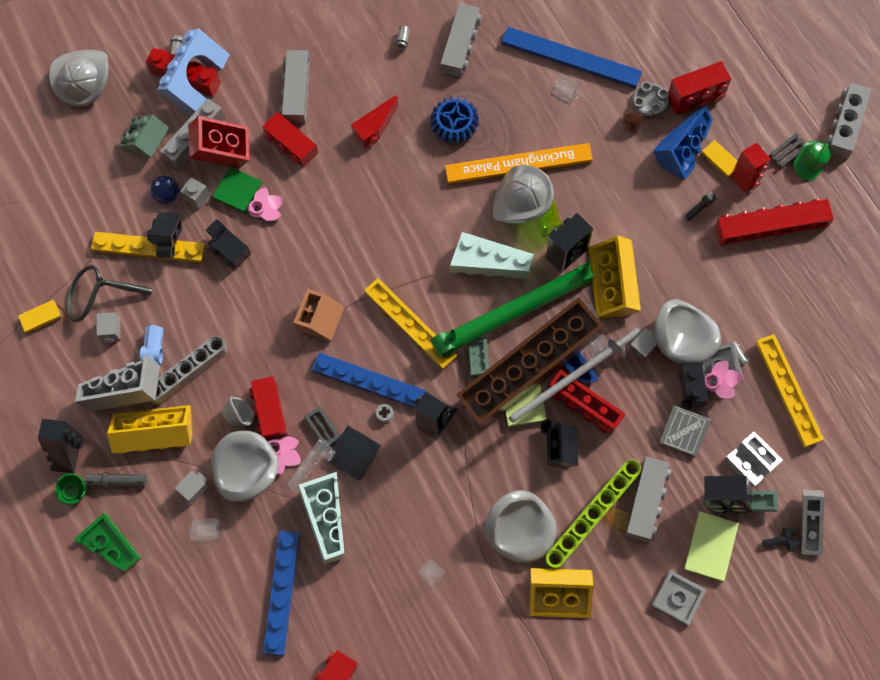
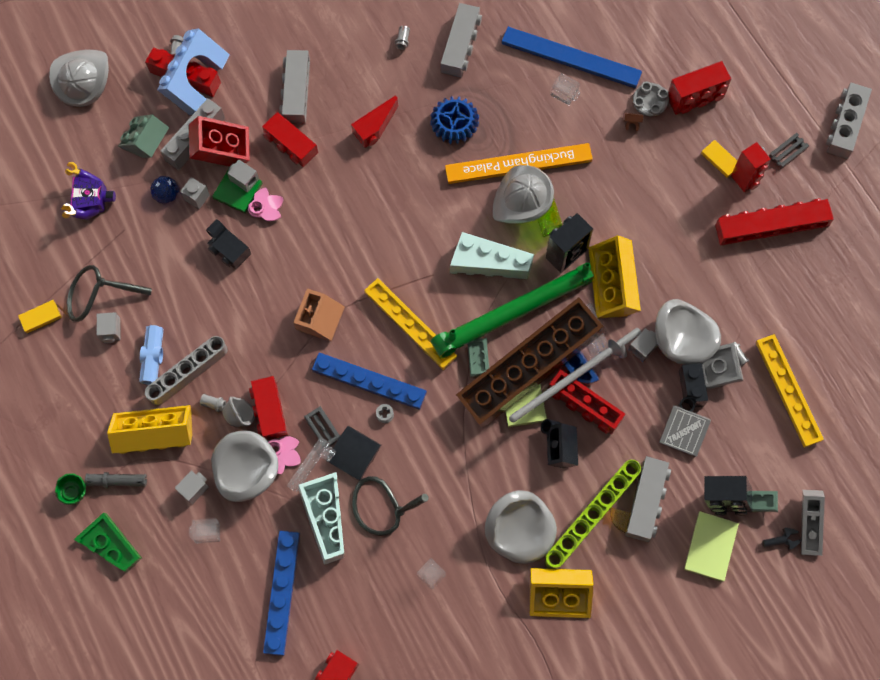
black wedge [38,419,83,473] -> none
light grey wedge [75,355,160,412] -> none
yellow plate [91,232,206,263] -> none
black hinge [147,212,182,259] -> none
black wedge [414,392,458,440] -> none
light grey tile [651,570,706,627] -> none
blue wedge [653,105,713,180] -> none
black bar [685,191,716,220] -> none
bright pink plate [704,361,743,399] -> none
light grey slope [724,432,782,488] -> none
green piece [794,141,830,181] -> none
none -> torso [61,162,116,220]
none -> light grey pin [200,394,226,412]
none -> light grey brick [228,160,259,192]
none -> pearl dark grey piece [352,476,429,536]

